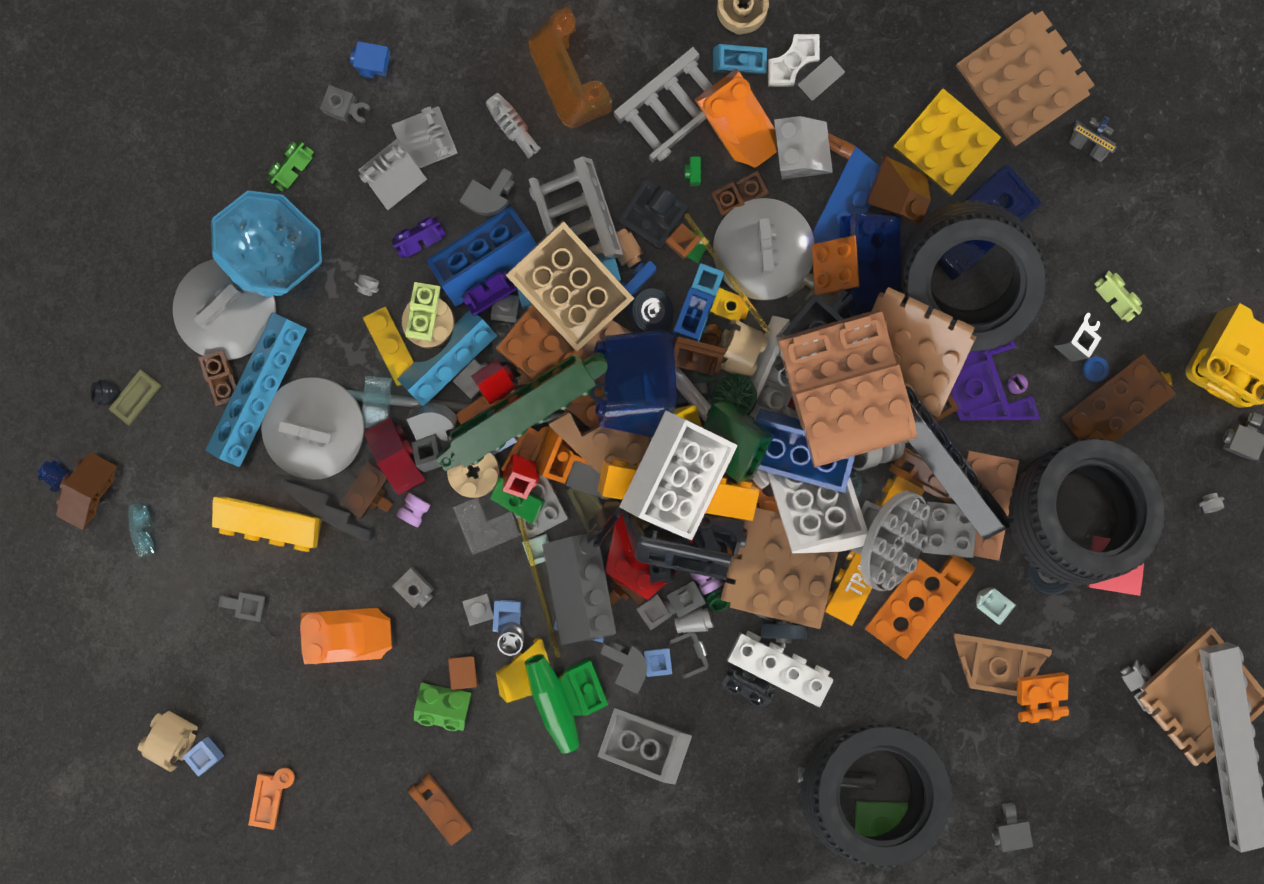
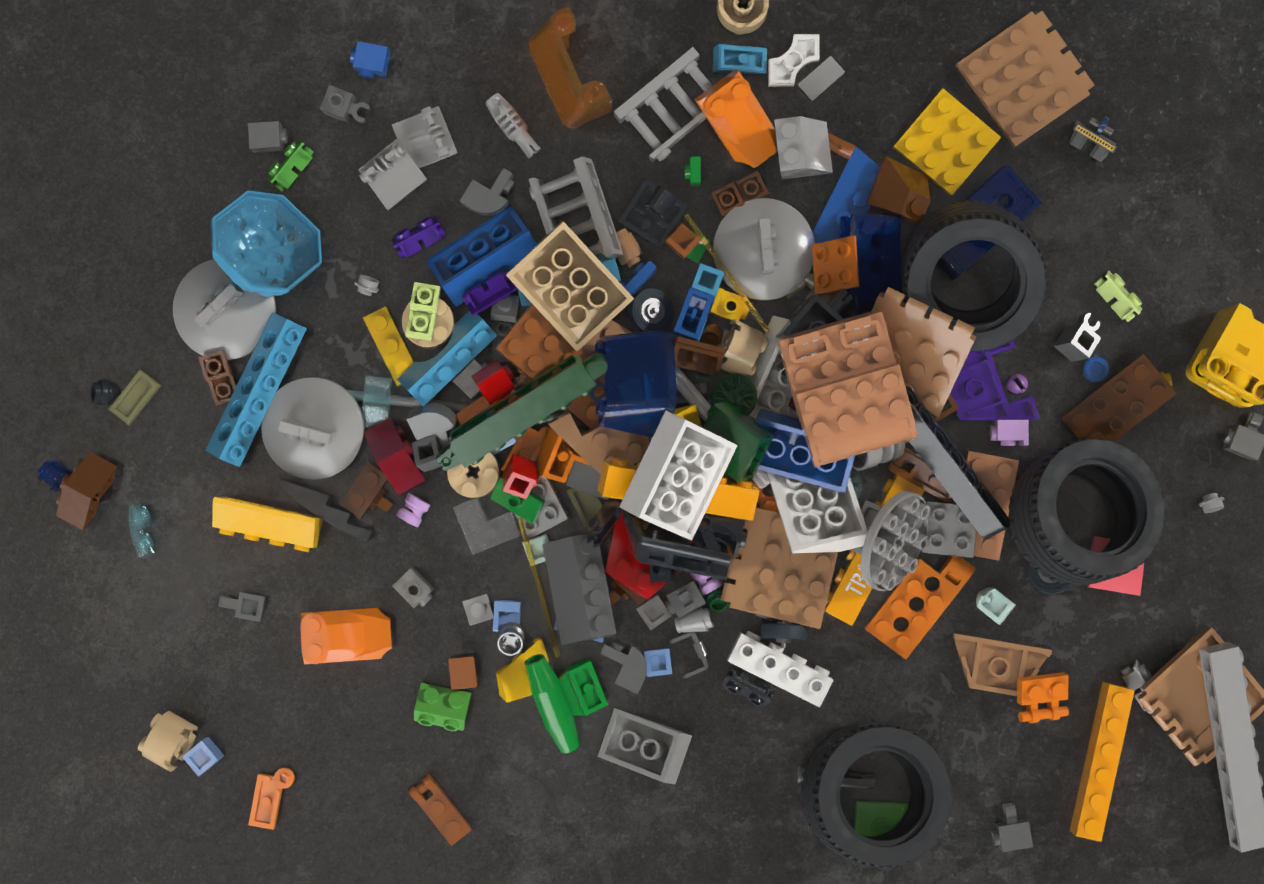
none -> dark grey brick [248,121,288,153]
none -> lavender brick [989,420,1029,446]
none -> light orange brick [1070,682,1135,842]

